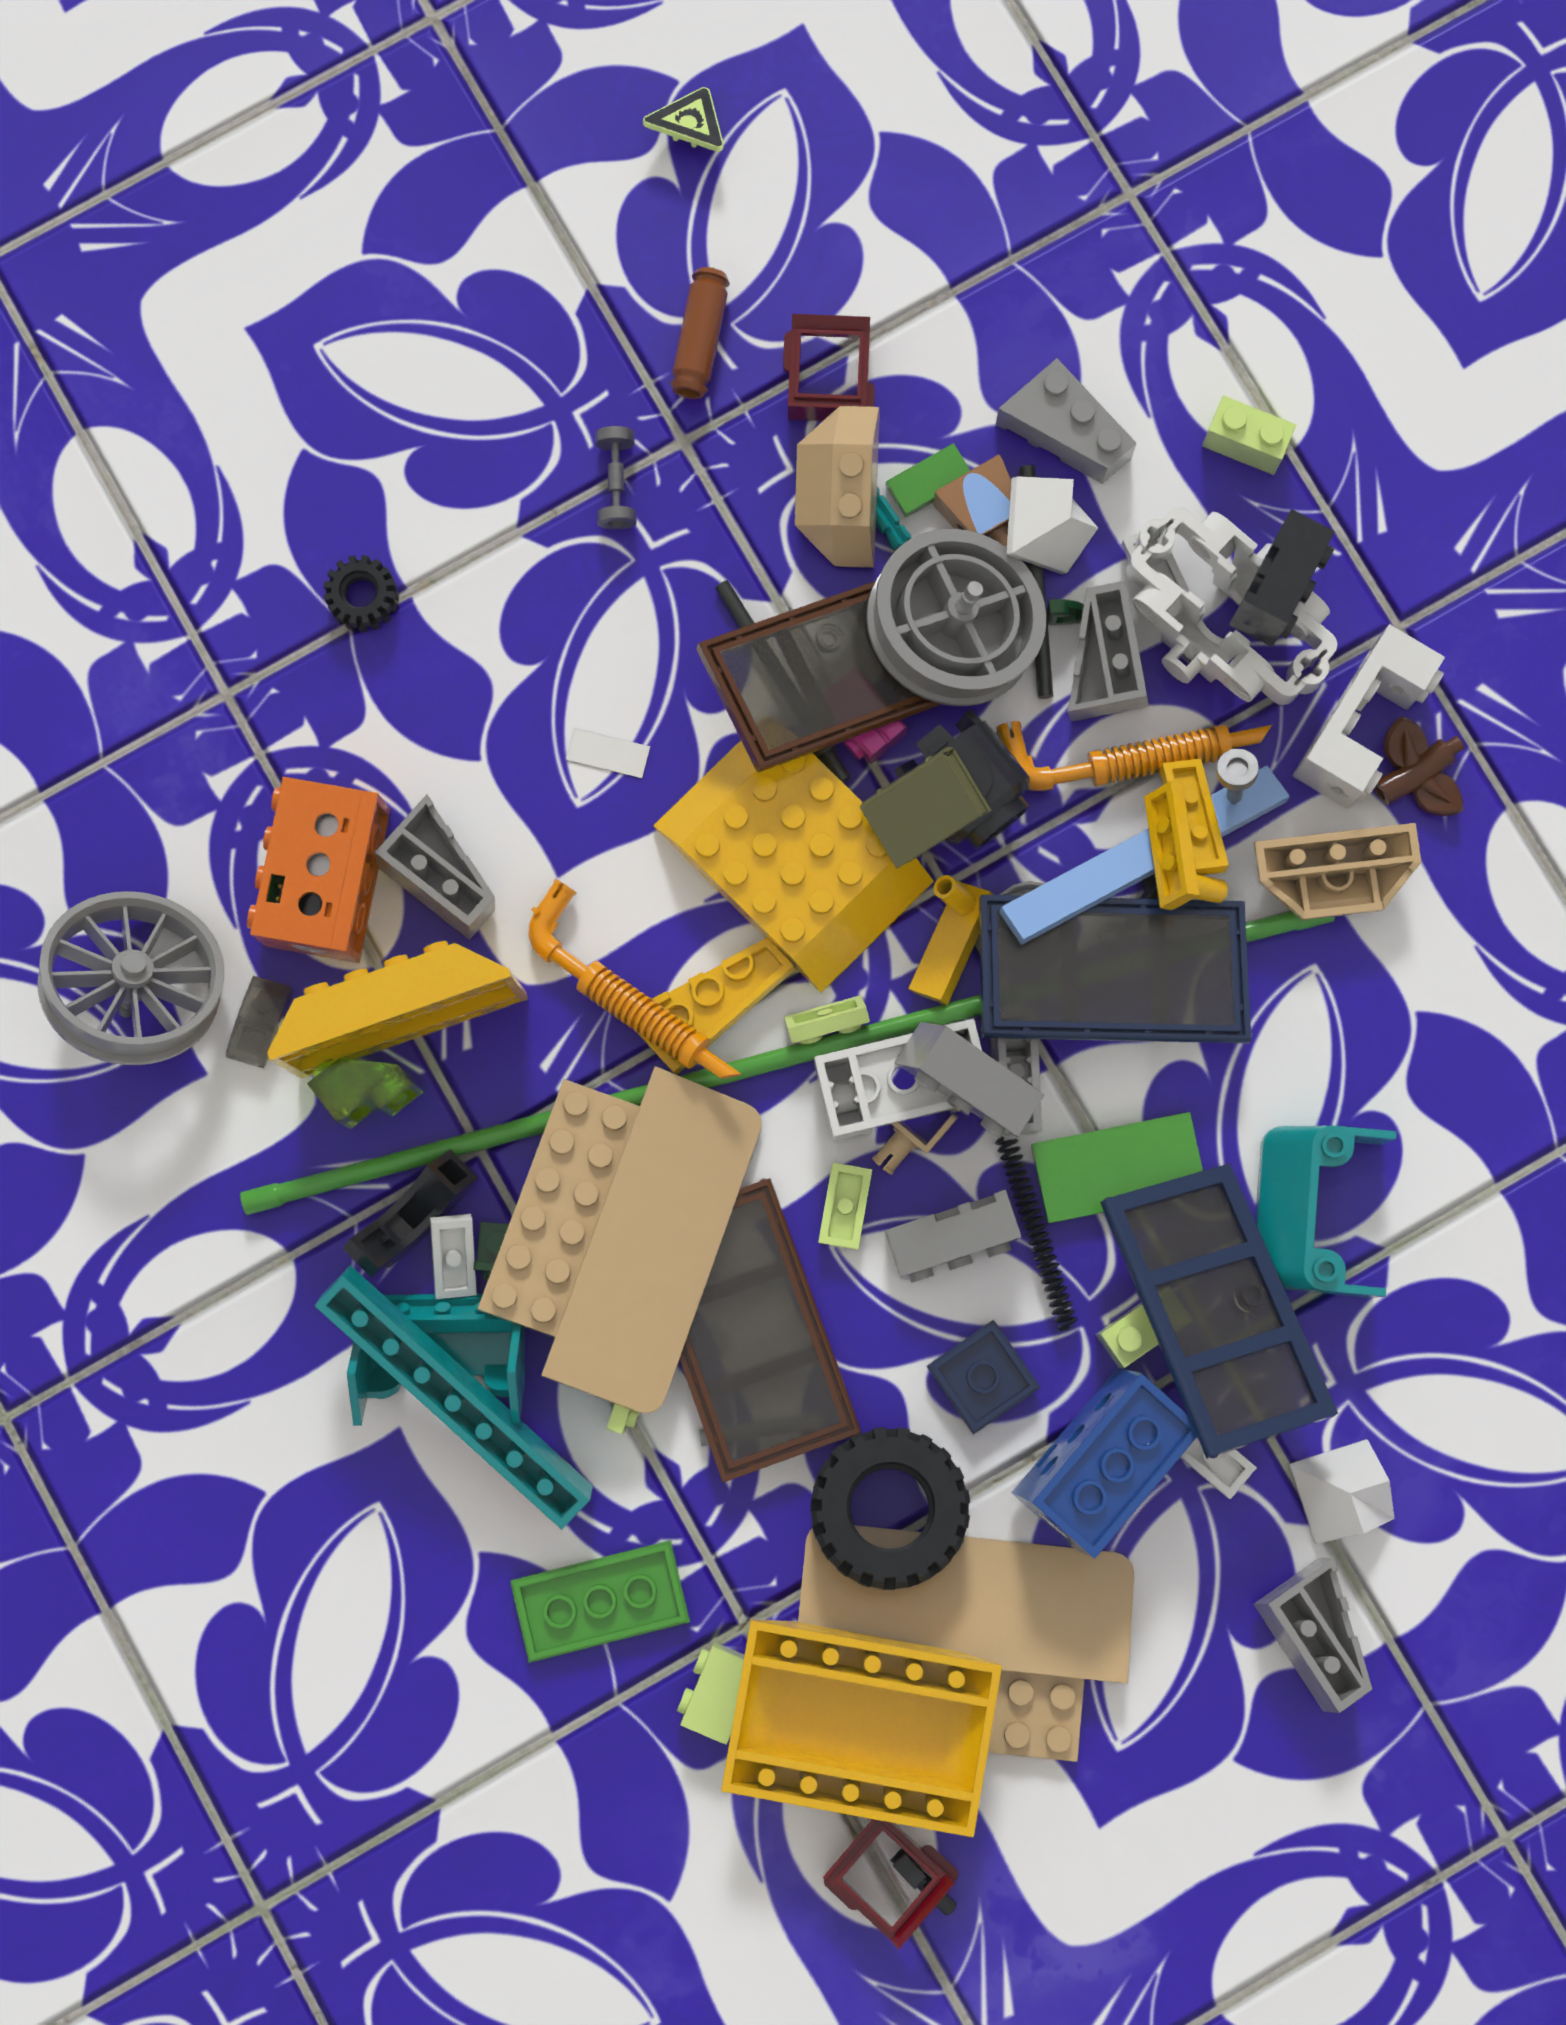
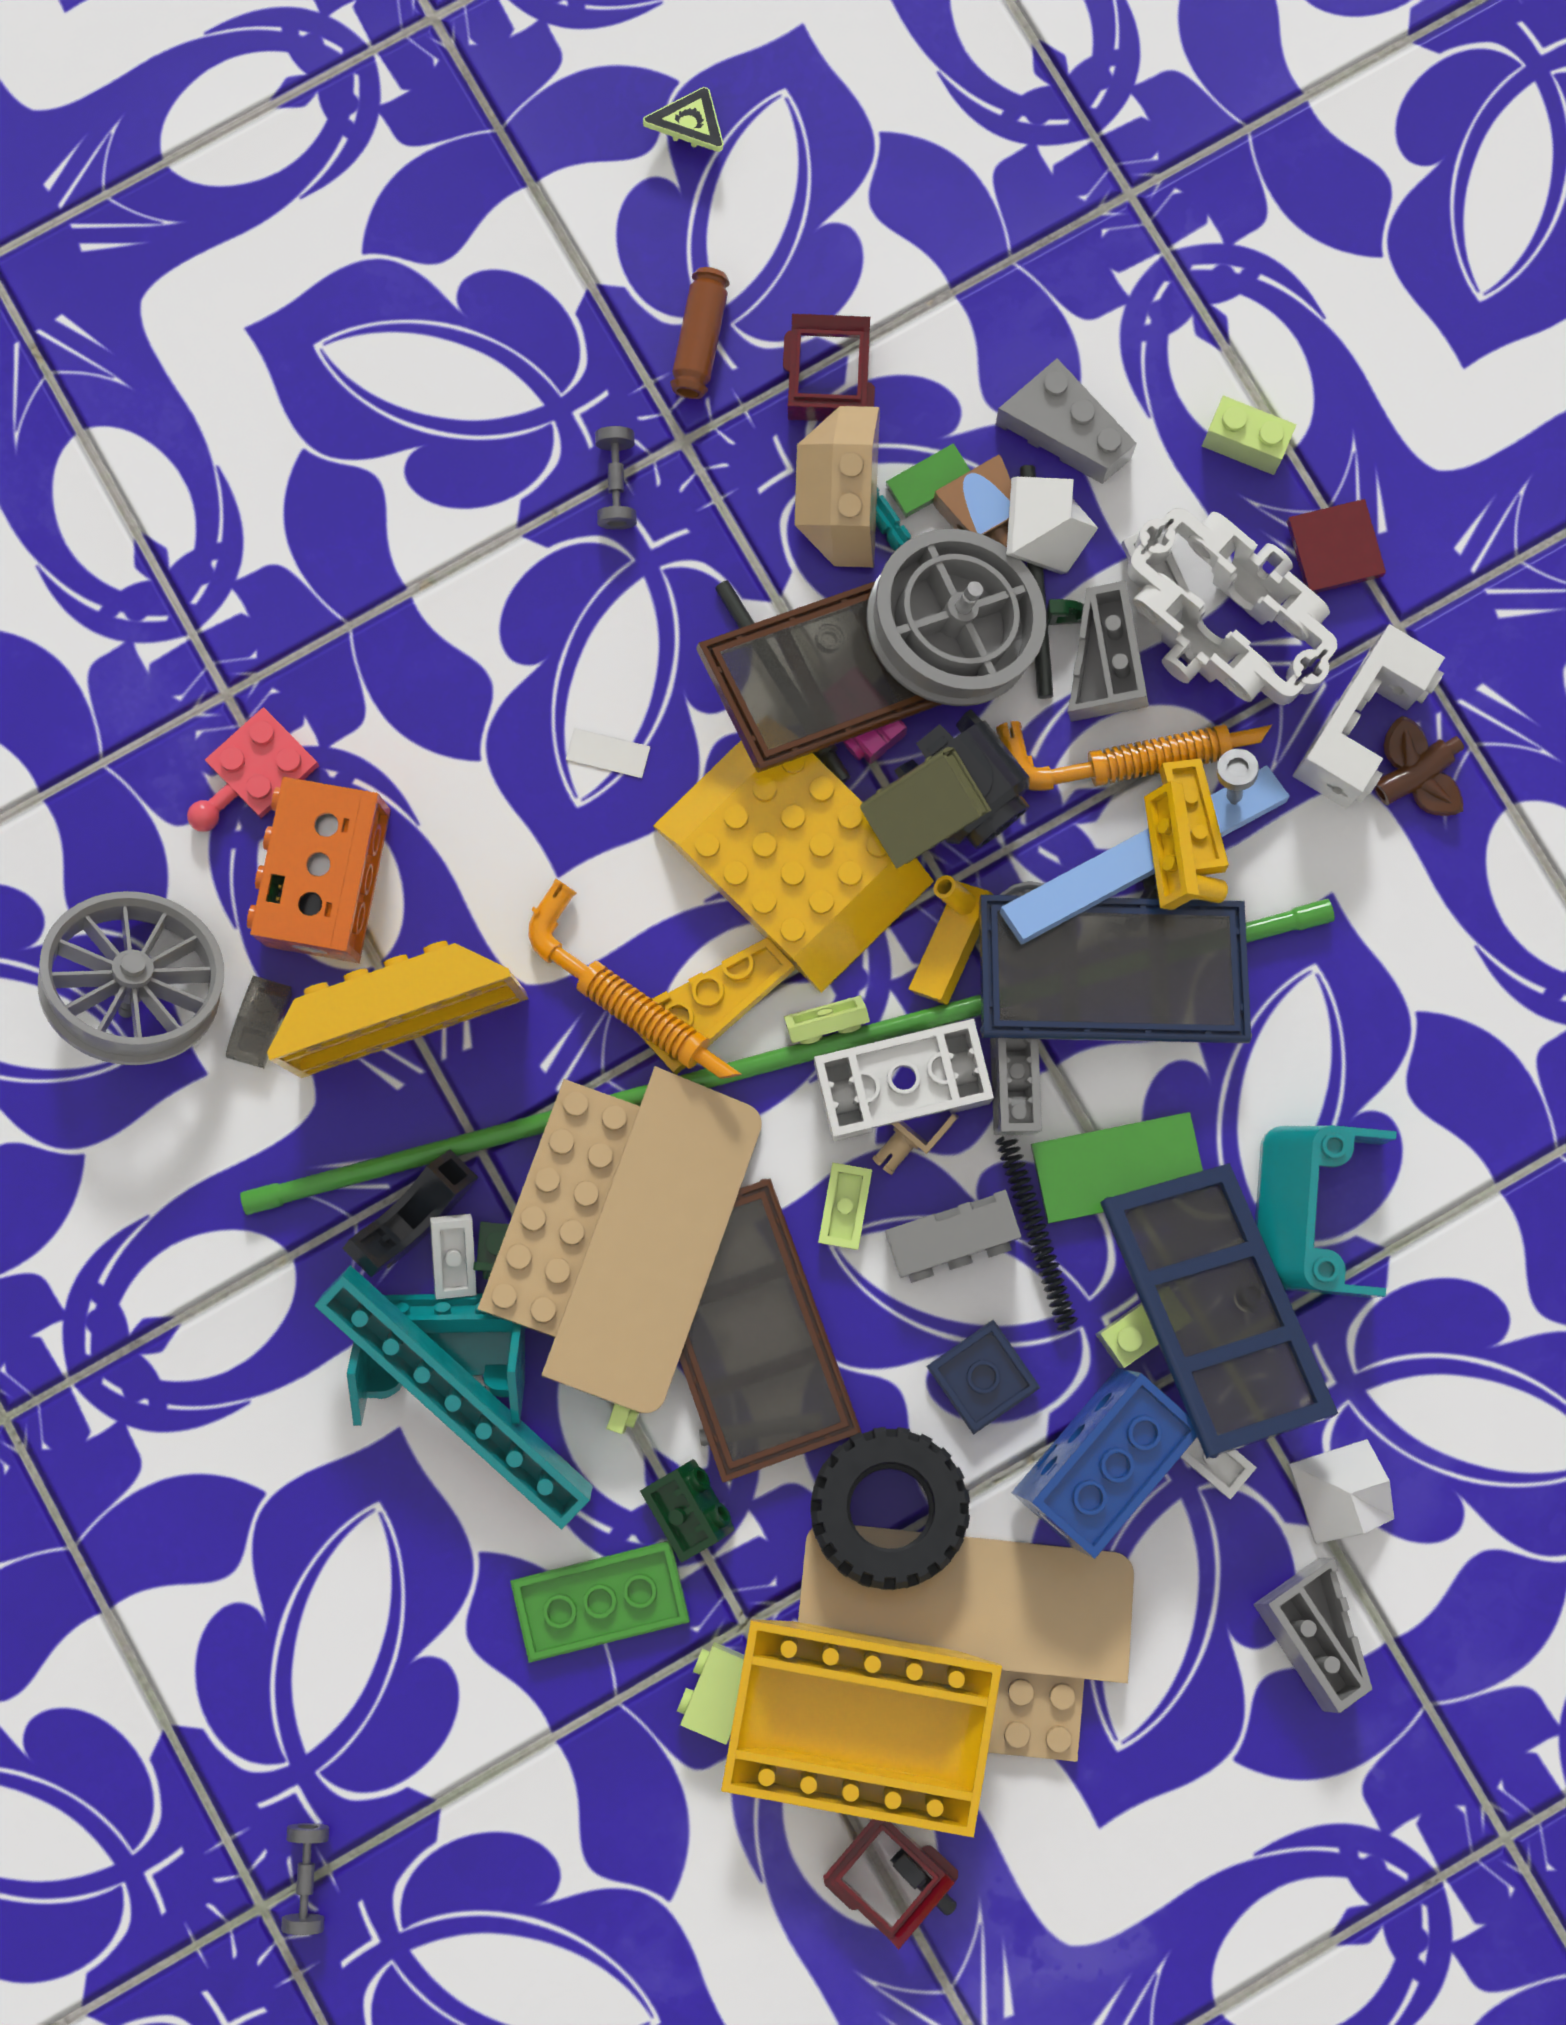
clear neon green piece [307,1058,424,1129] -> none
black tyre [323,555,399,632] -> none
light grey wedge [375,794,495,940] -> none
light grey wedge [894,1022,1045,1138] -> none
black wedge [1229,509,1335,647] -> none
tan wedge [1253,823,1421,920] -> none
none -> coral plate [187,707,319,832]
none -> flat silver wheel [281,1823,329,1935]
none -> dark green bracket [640,1459,735,1563]
none -> dark red tile [1286,499,1386,593]

